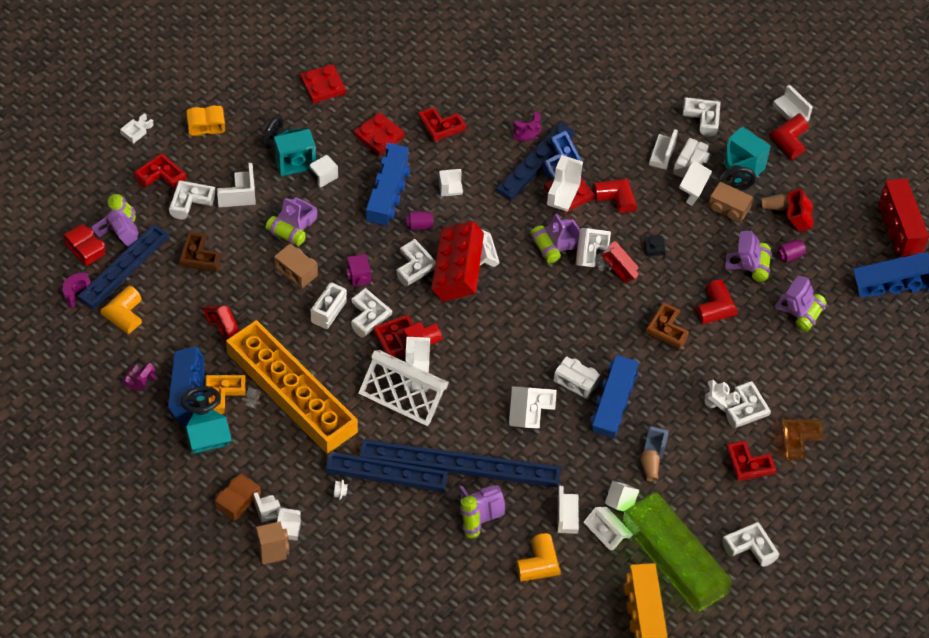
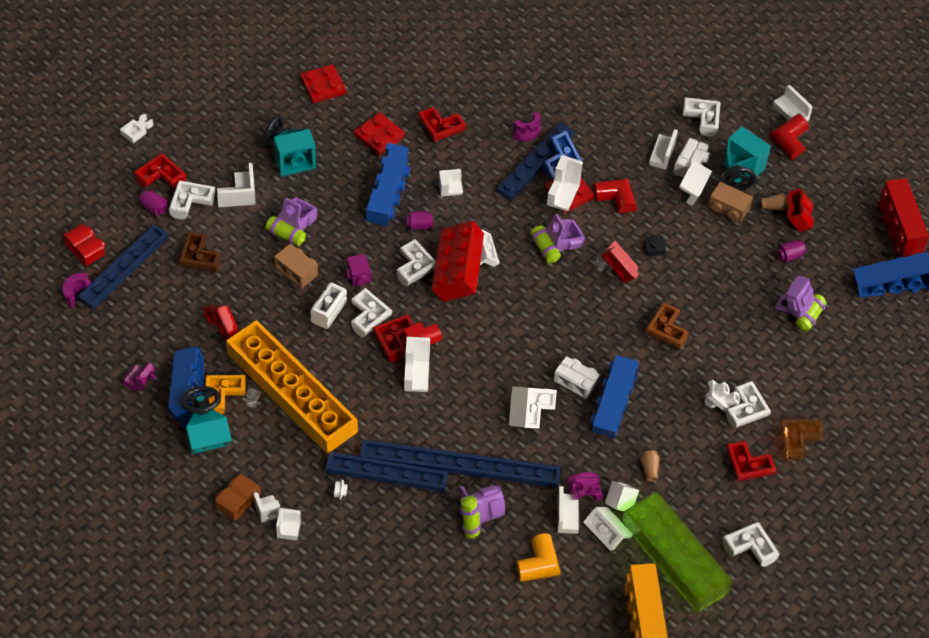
medium lavender piece [91,194,138,247] -> none
light orange brick [100,286,142,335] -> none
light orange brick [186,105,225,136] -> none
medium nougat brick [256,521,289,565] -> none
white panel [310,155,338,187] -> none
white fence [359,350,449,426] -> none
white brick [575,228,611,267] -> none
sand blue panel [644,426,669,459] -> none
red brick [695,280,738,325] -> none
medium lavender piece [725,231,772,282] -> none
none -> magenta brick [139,190,168,215]
none -> magenta piece [567,472,603,501]

